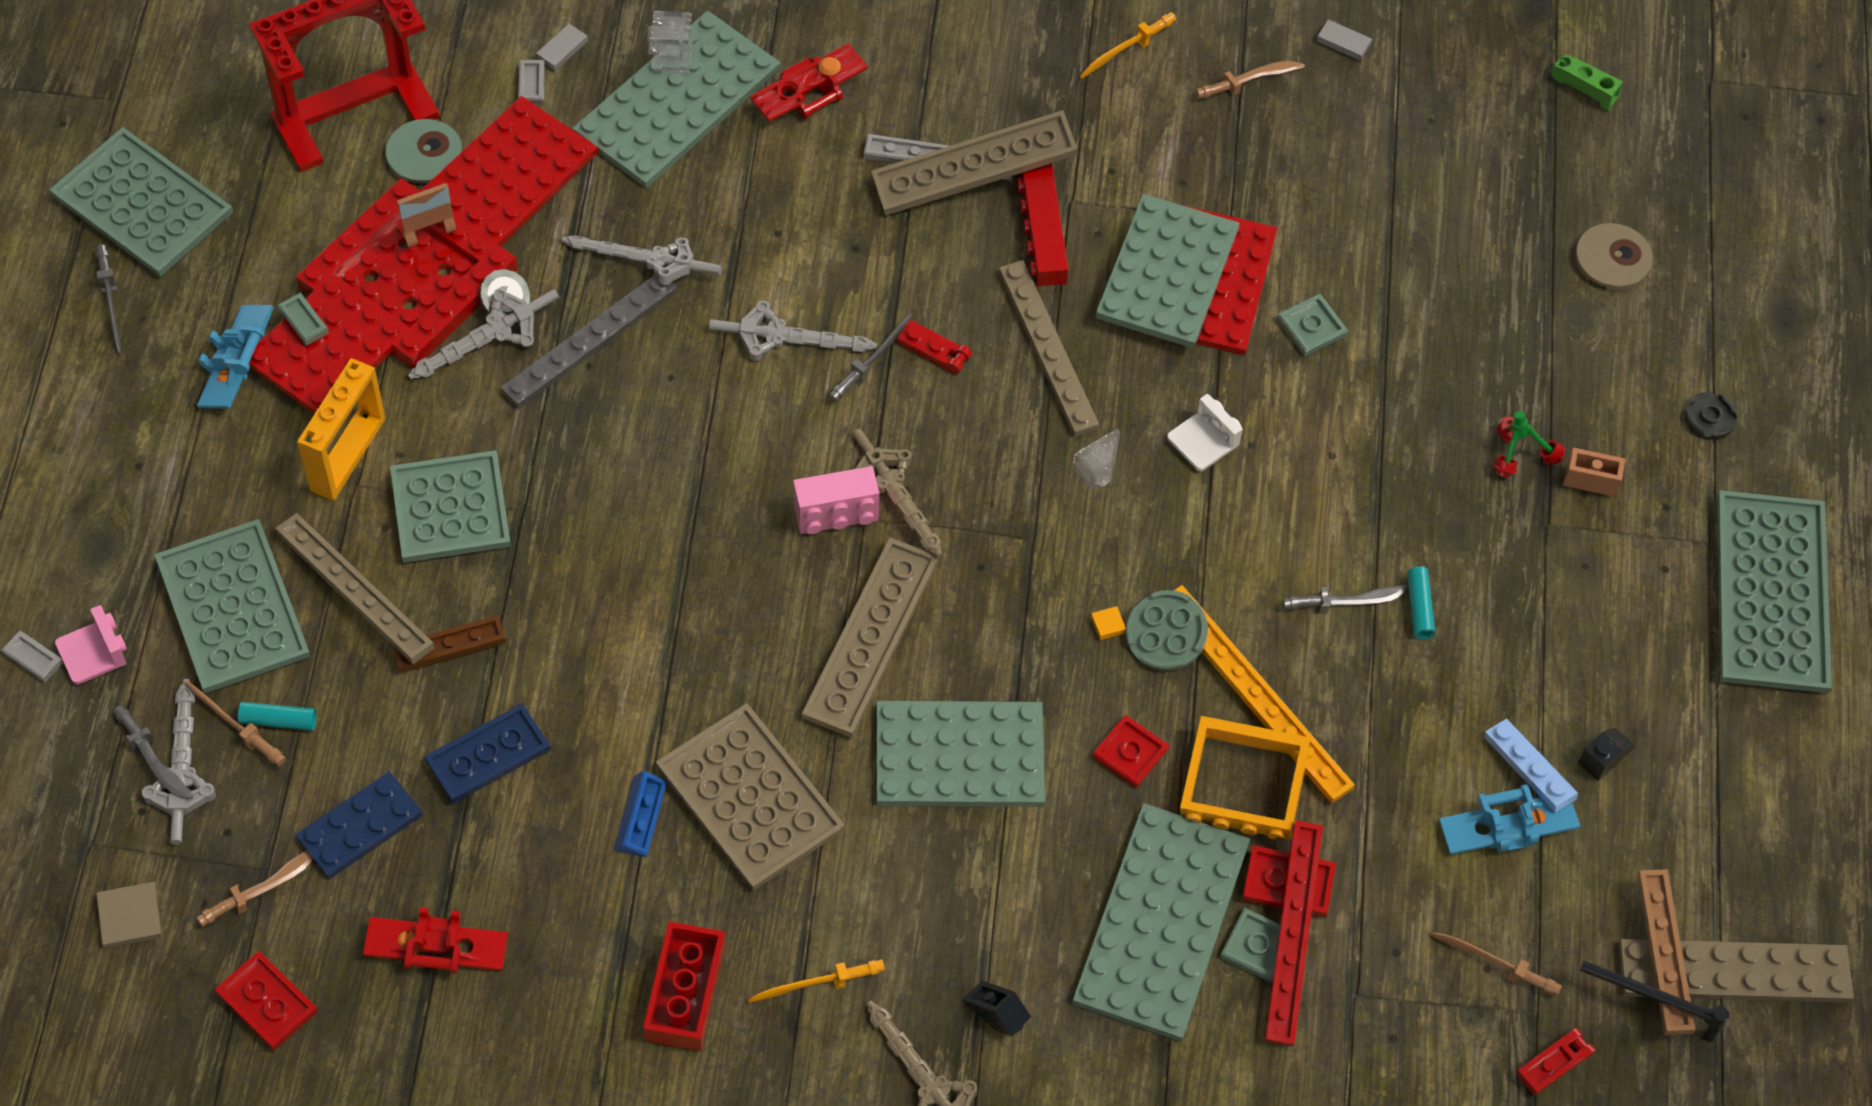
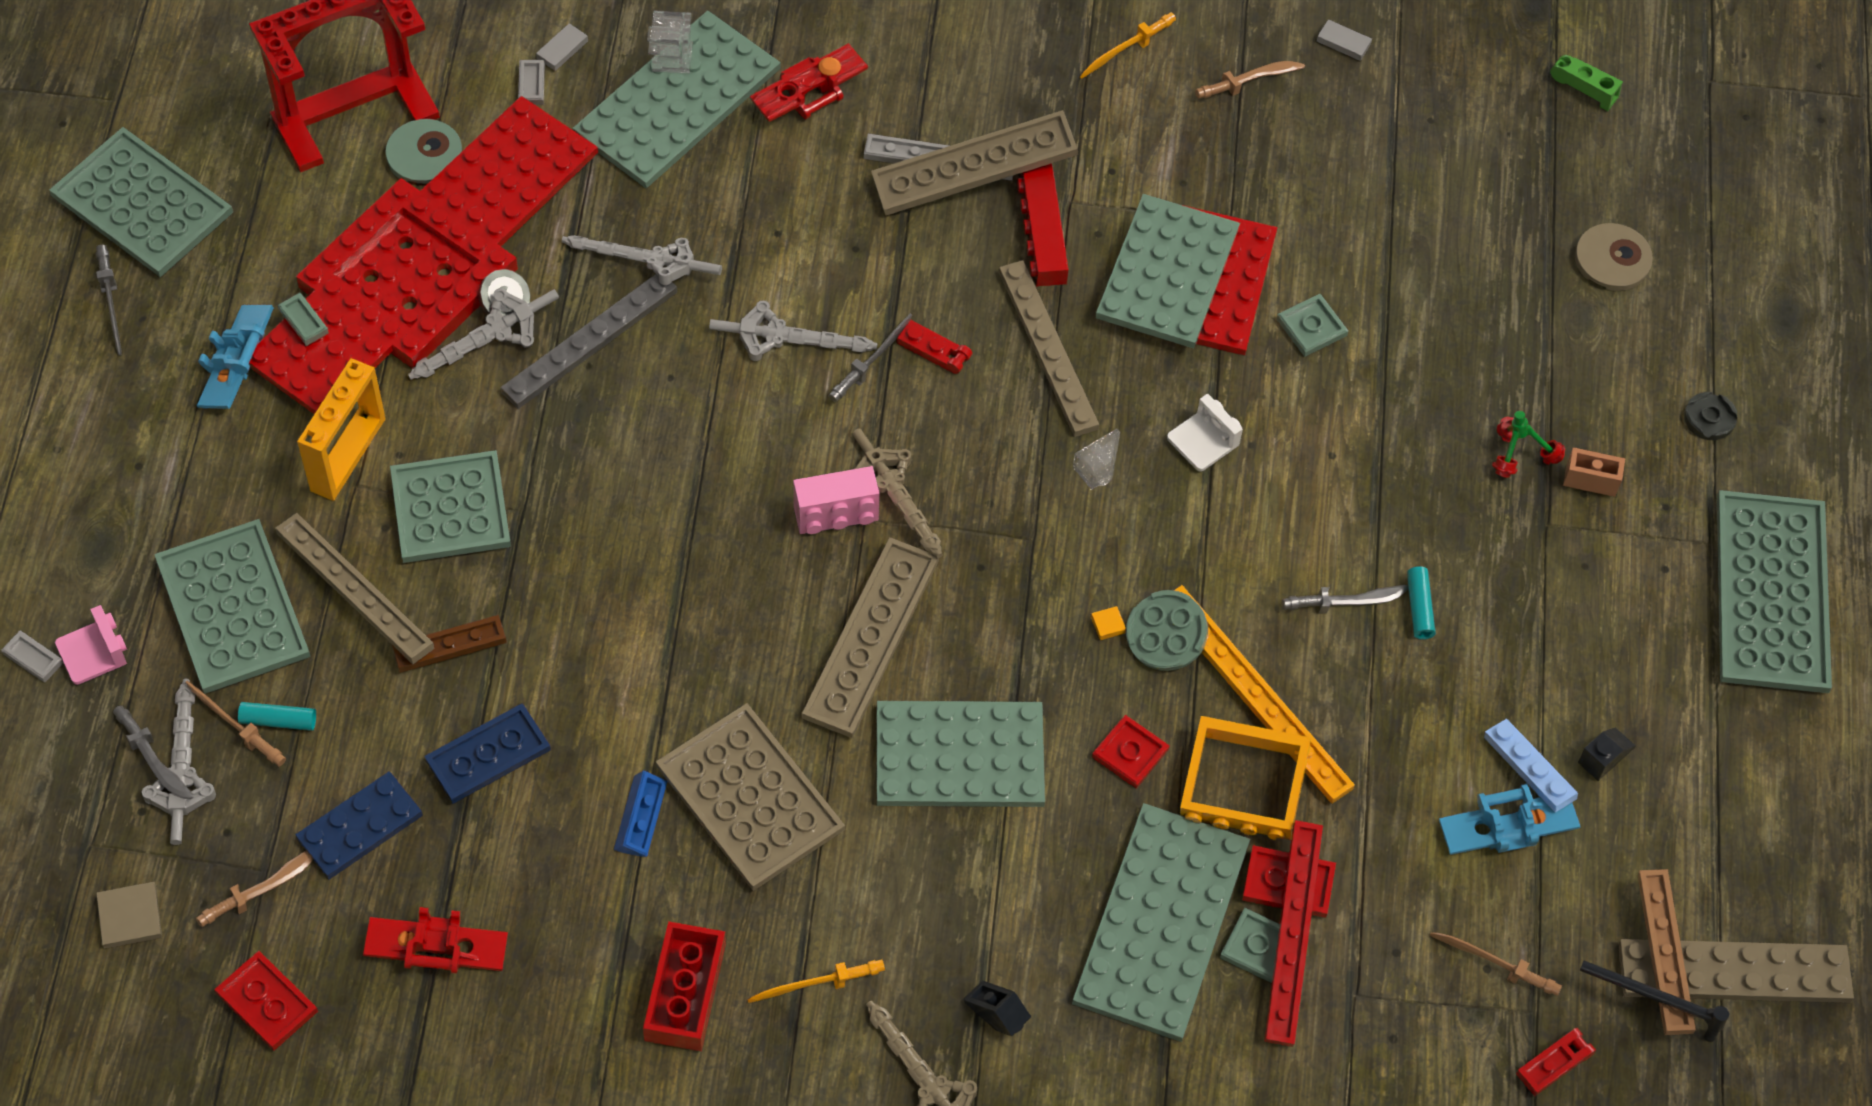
medium nougat flag [397,183,456,247] -> none

